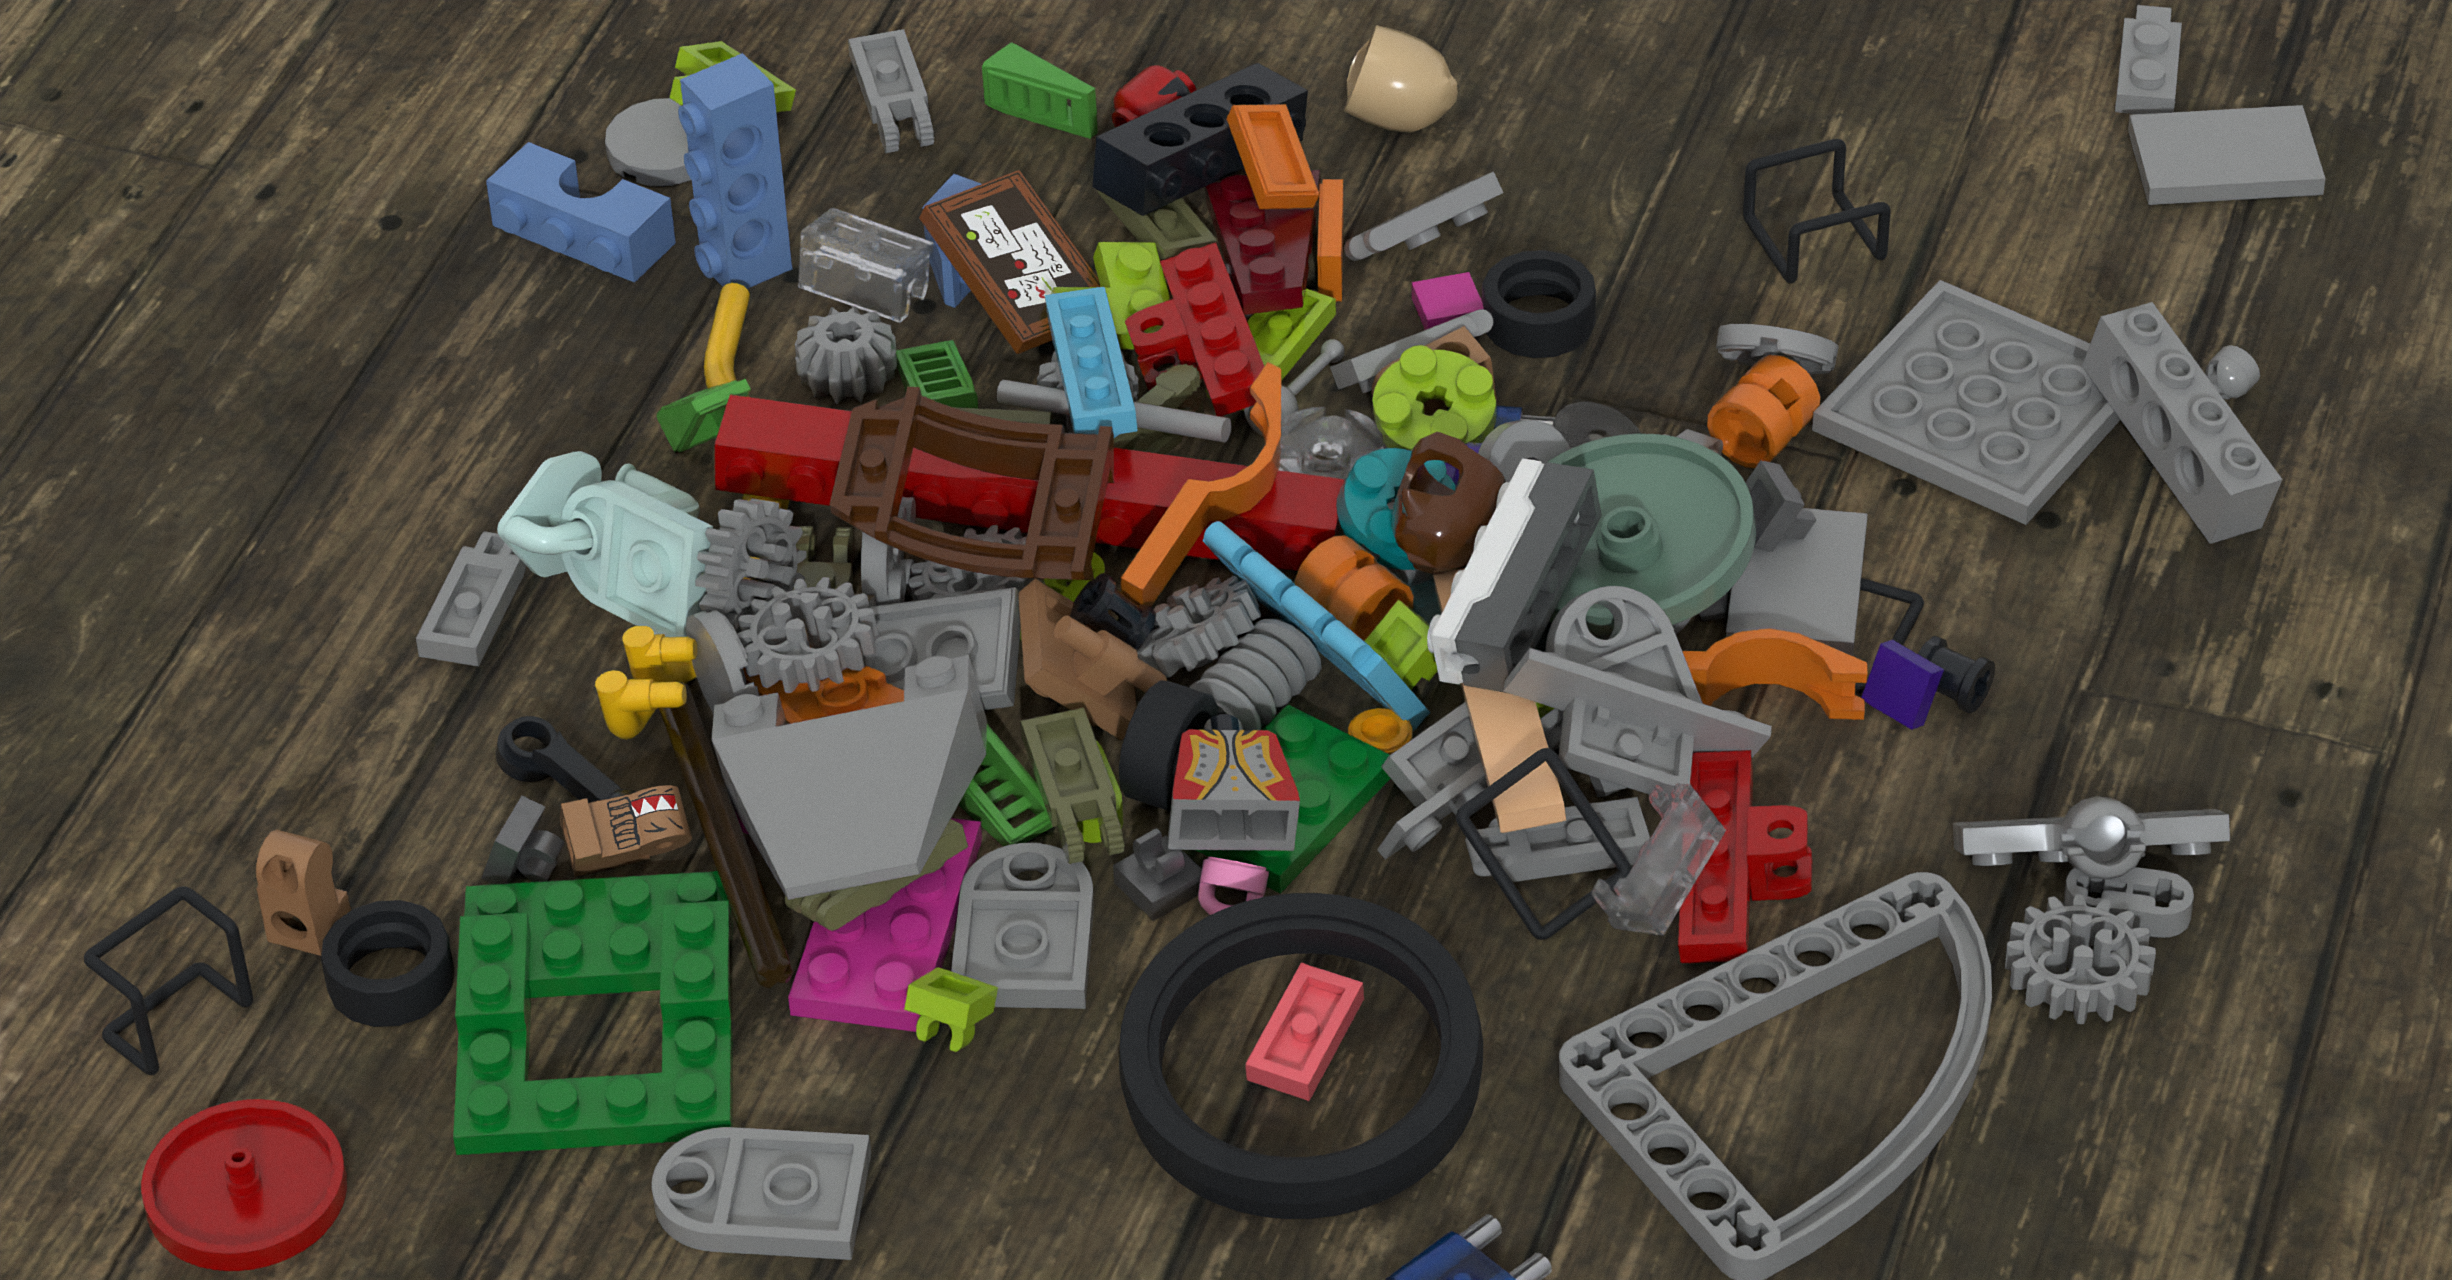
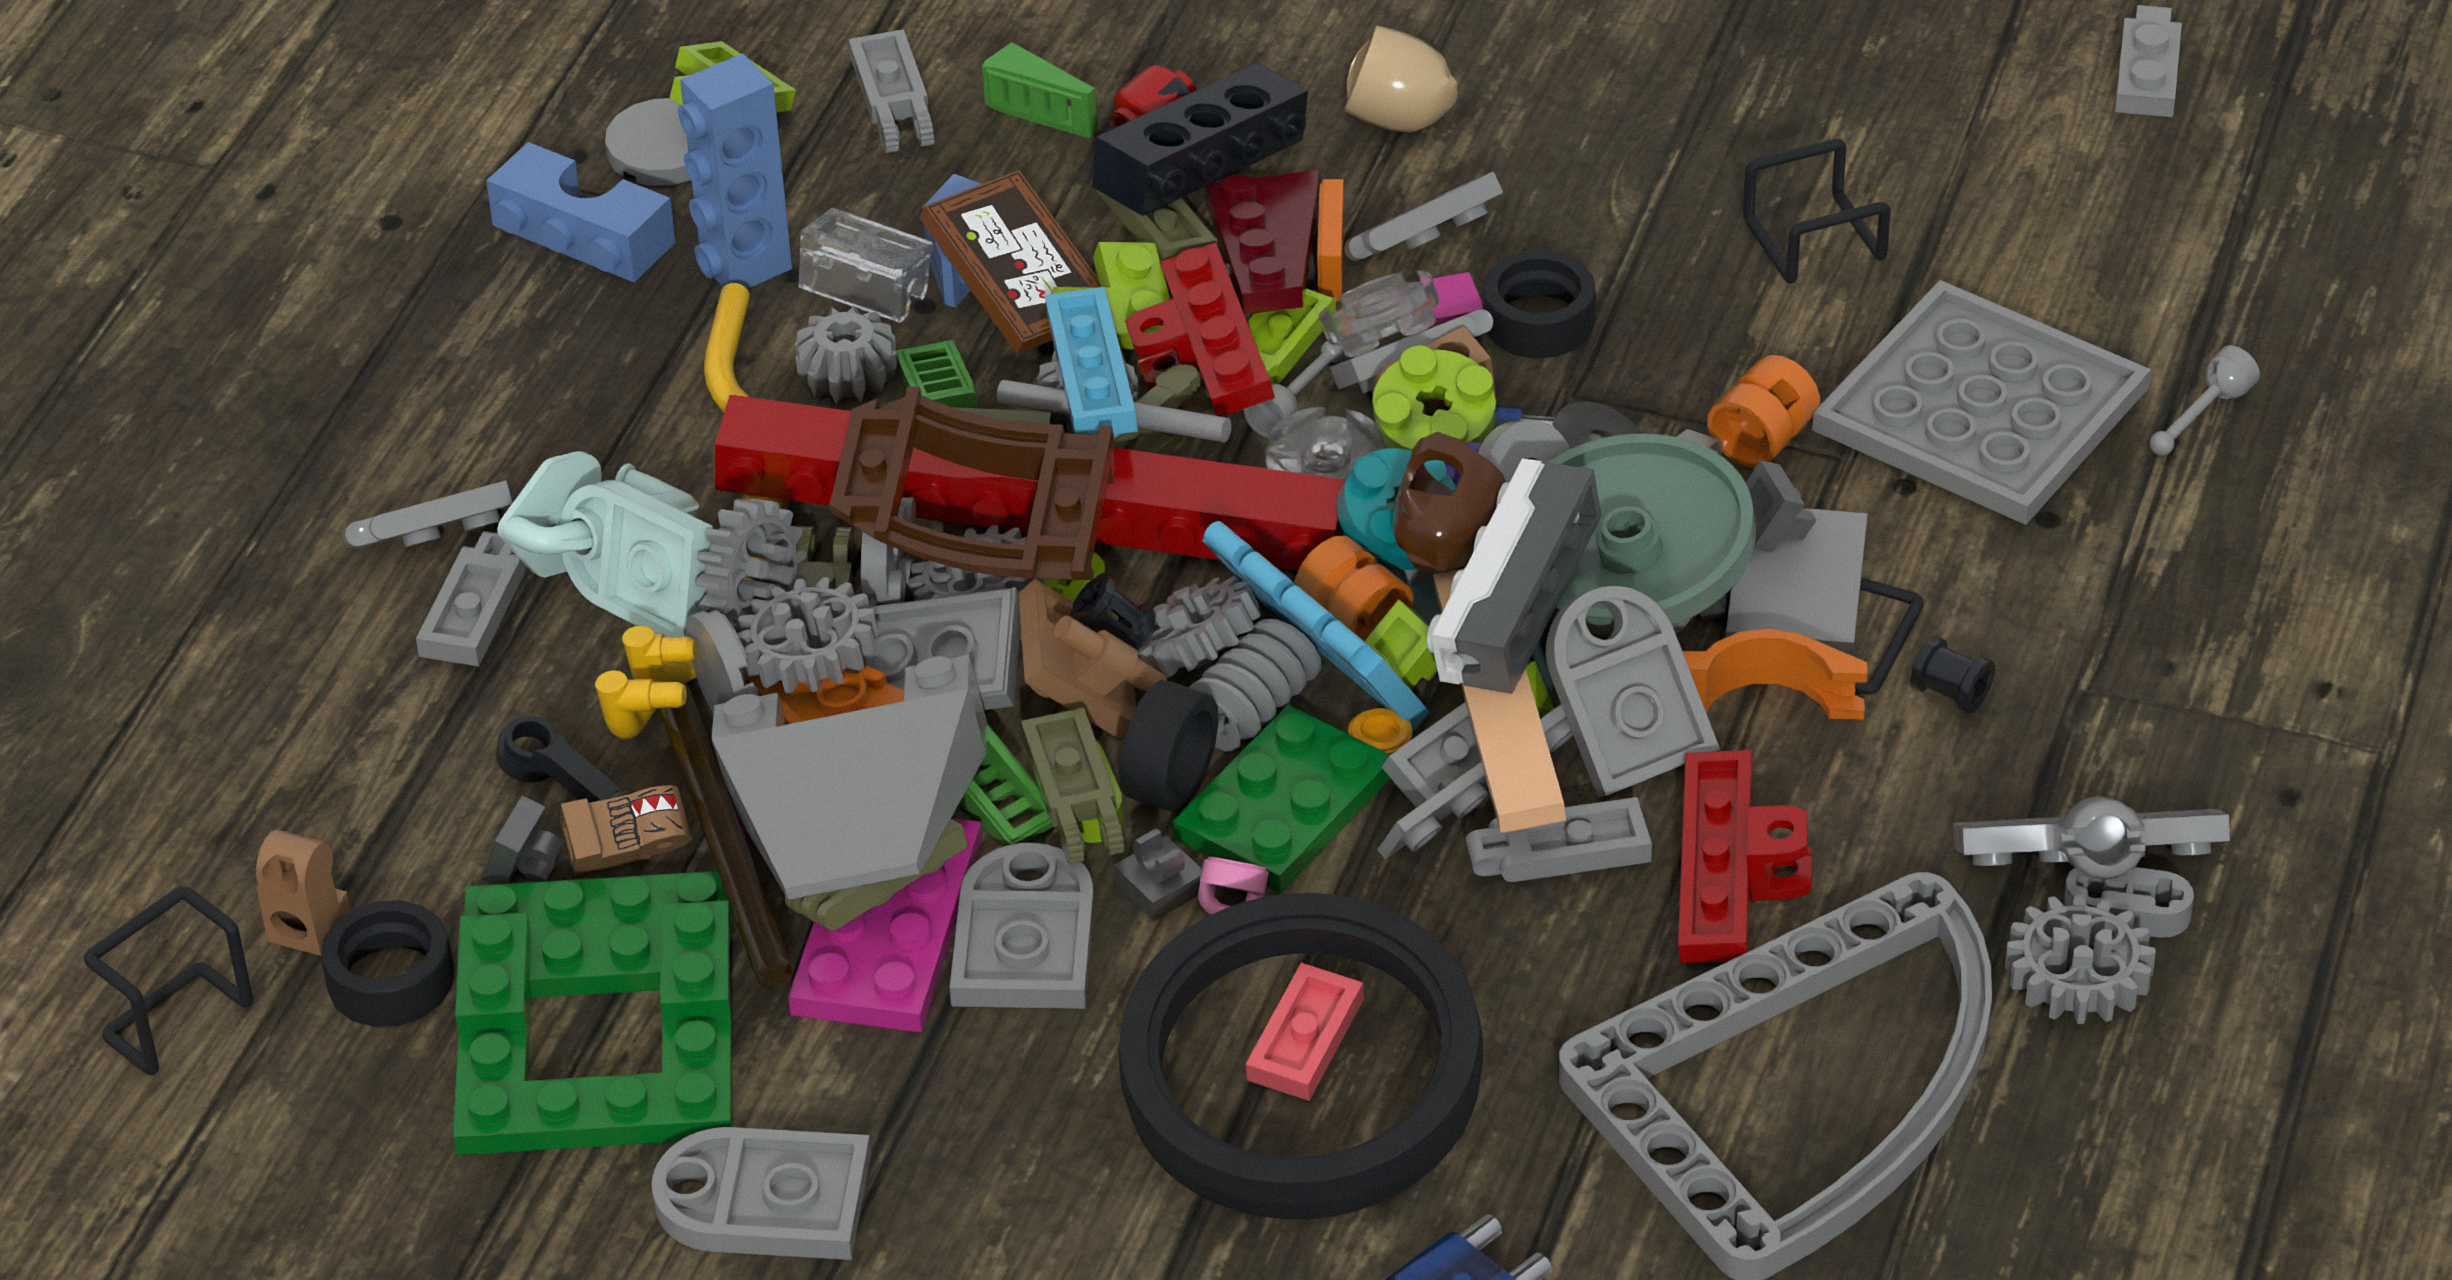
red piece [141,1099,347,1271] -> none
bright green slope [656,379,751,453] -> none
lime tile [904,967,998,1052] -> none
orange piece [1121,362,1281,607] -> none
light grey torso [1168,714,1300,851] -> none
orange tile [1226,104,1320,209] -> none
black piece [1456,748,1632,940] -> none
light grey bracket [1503,648,1772,803] -> none
clear hinge [1592,783,1726,936] -> none
light grey tile [1716,324,1839,374] -> none
dark purple tile [1861,640,1944,730] -> none
light grey brick [2082,302,2283,544] -> none
light grey tile [2128,105,2325,205] -> none
none -> light grey hinge [342,480,513,549]
none -> clear plate [1319,271,1440,357]

